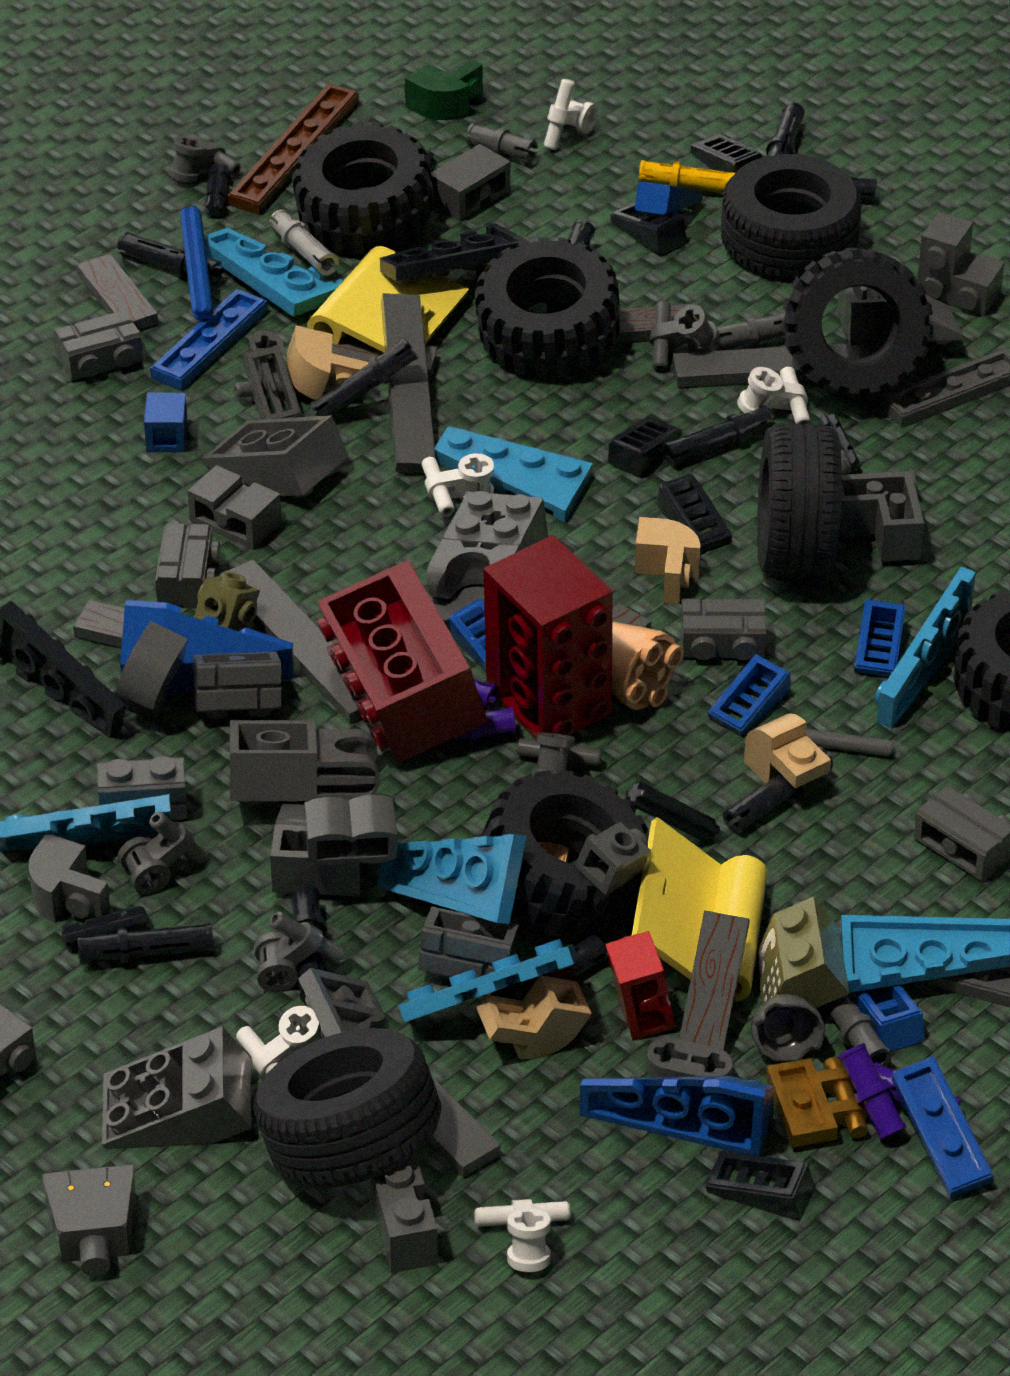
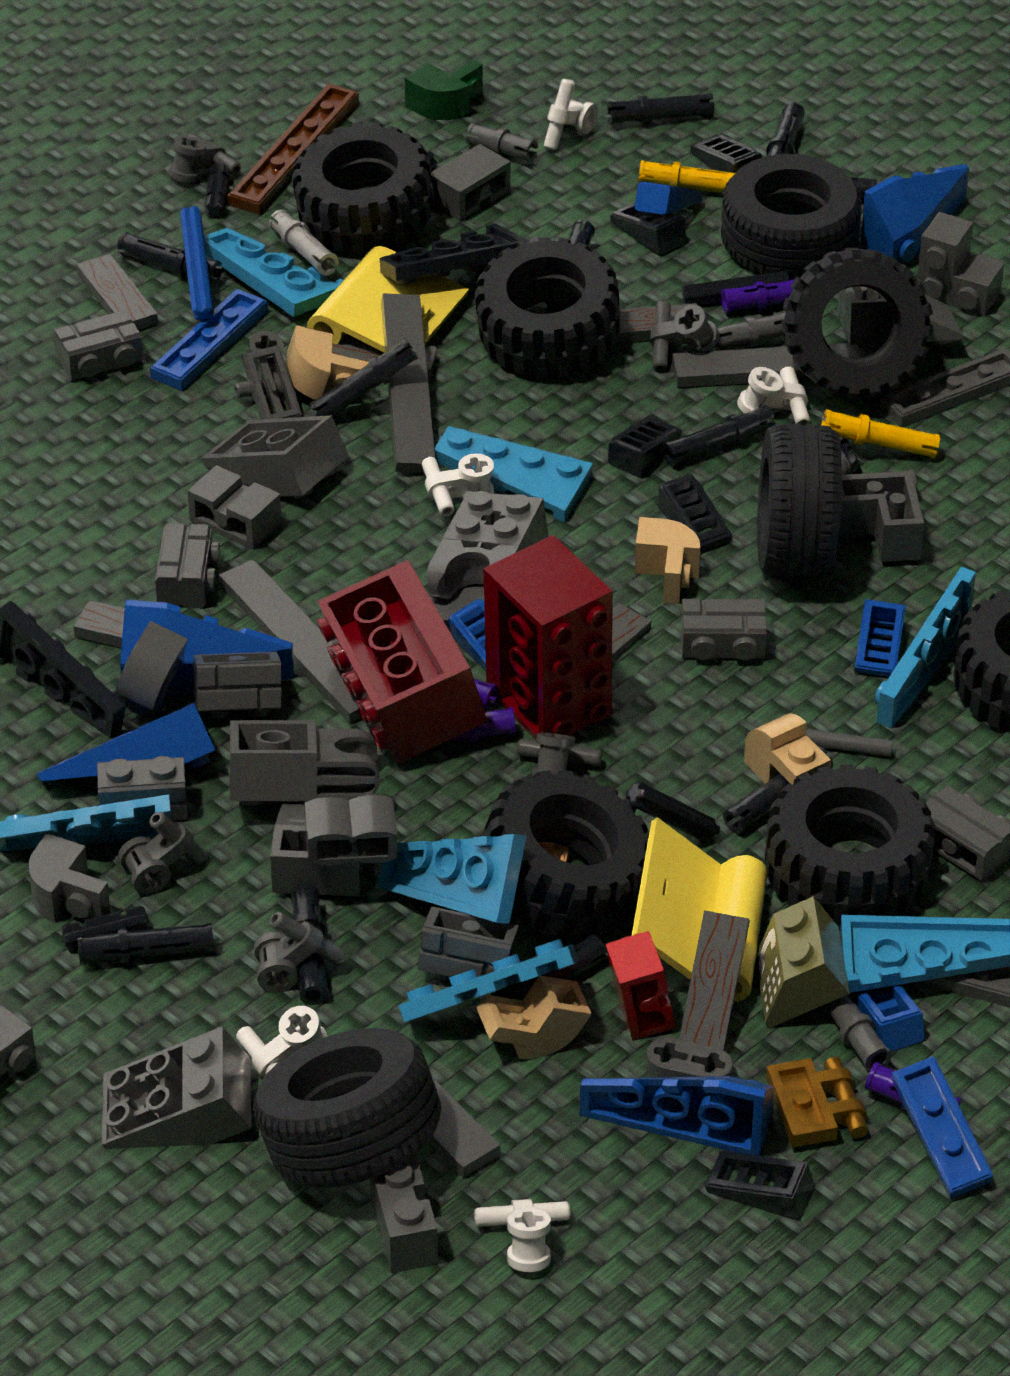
dark grey torso [42,1164,137,1276] -> none
blue brick [144,393,188,452] -> none
olive brick [194,572,260,632] -> none
dark grey wing [298,968,385,1037] -> none
dark grey brick [575,821,651,896] -> none
light nougat cone [612,621,684,710] -> none
blue slope [707,654,791,736] -> none
dark grey hair [751,993,826,1062] -> none
dark purple pin [838,1043,907,1140] -> none
none -> blue wedge [37,703,215,781]
none -> black pin [607,93,715,124]
none -> black axle [682,271,790,306]
none -> dark purple pin [721,279,795,313]
none -> black tyre [765,764,935,927]
none -> yellow pin [821,409,940,459]
none -> blue wedge [860,164,969,264]

